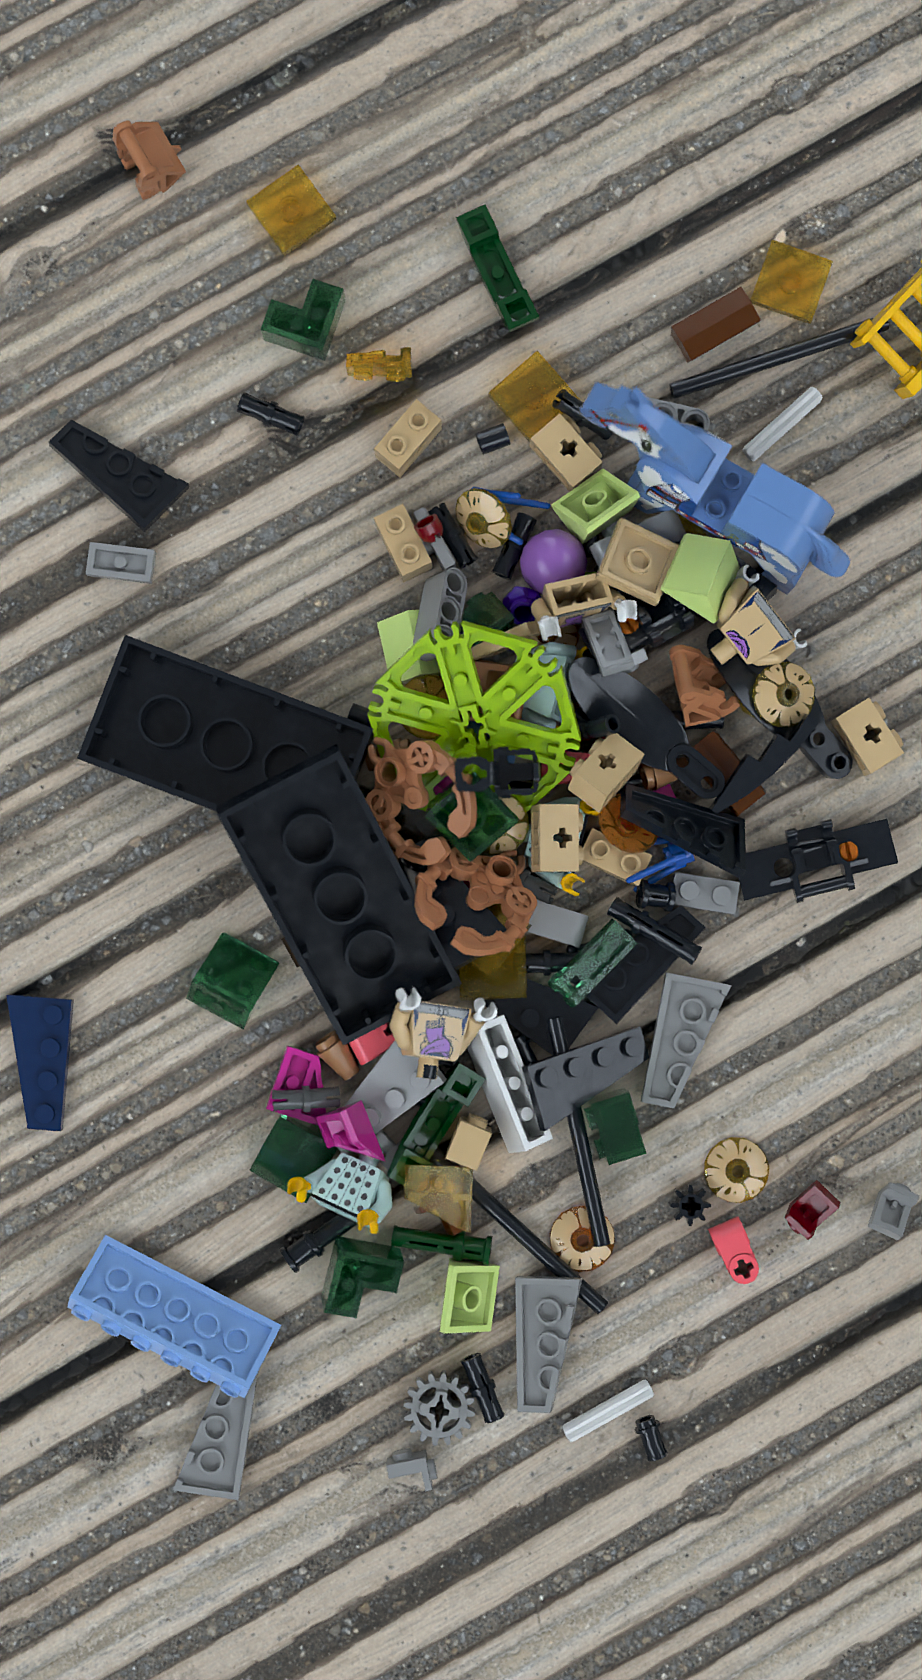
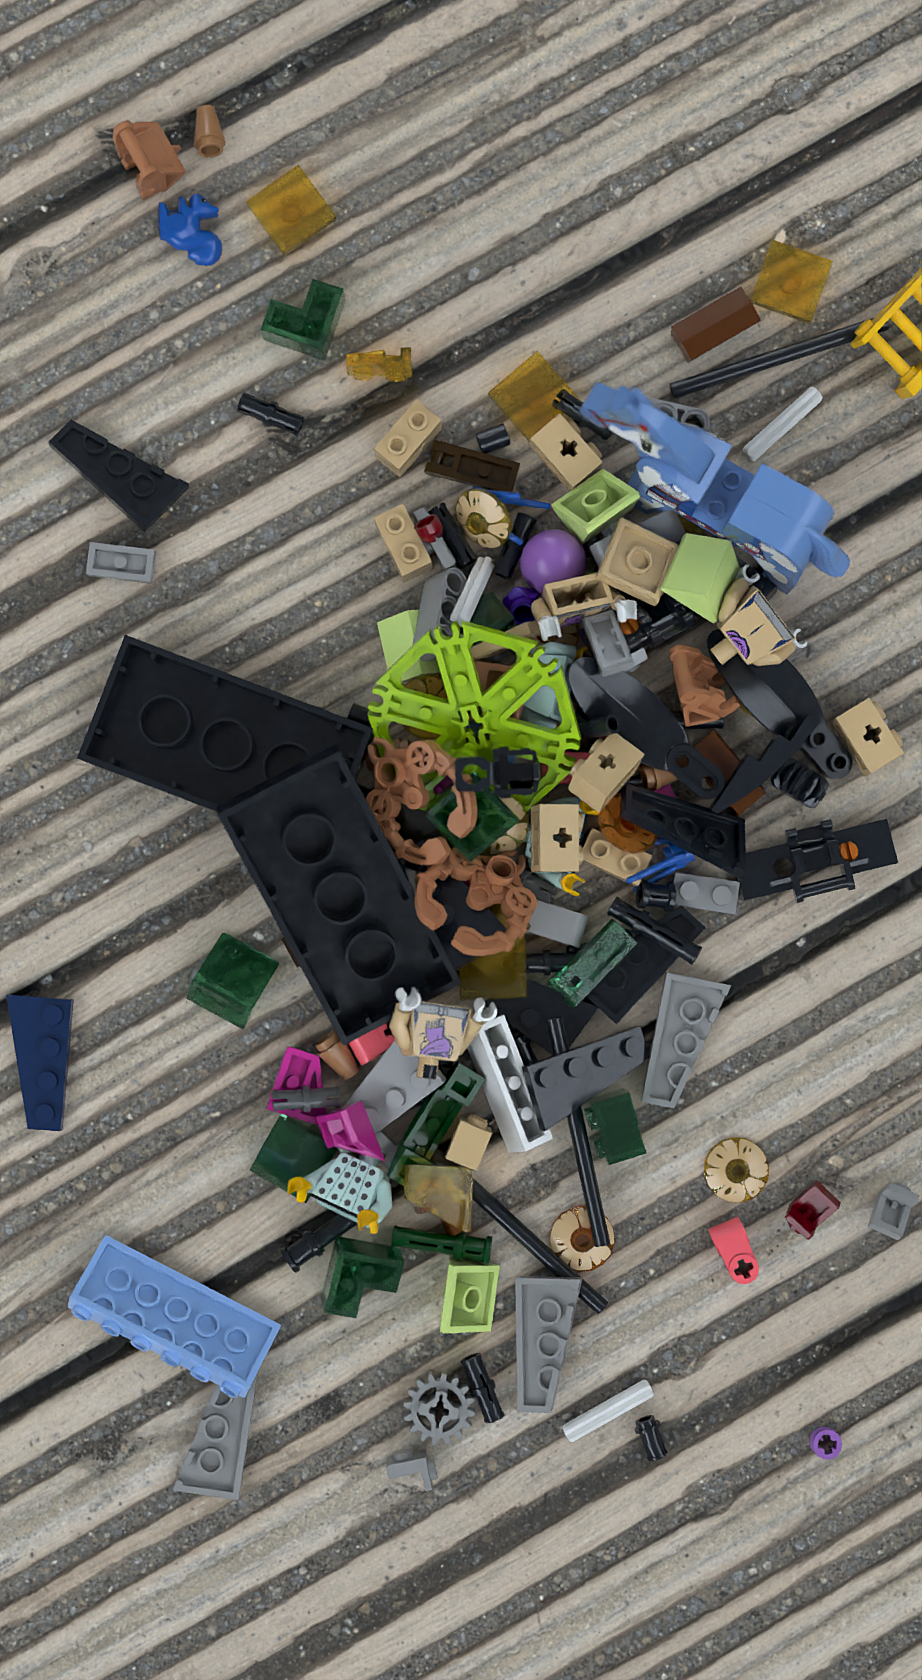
dark green slope [456,204,539,332] -> none
black gear [668,1183,711,1226] -> none
tan dish [753,662,815,727] -> none
none -> blue animal [158,194,223,266]
none -> medium nougat cone [193,105,226,158]
none -> dark brown plate [424,440,520,492]
none -> white axle [450,556,494,627]
none -> black gear [770,758,829,808]
none -> medium lavender bush [809,1427,842,1460]

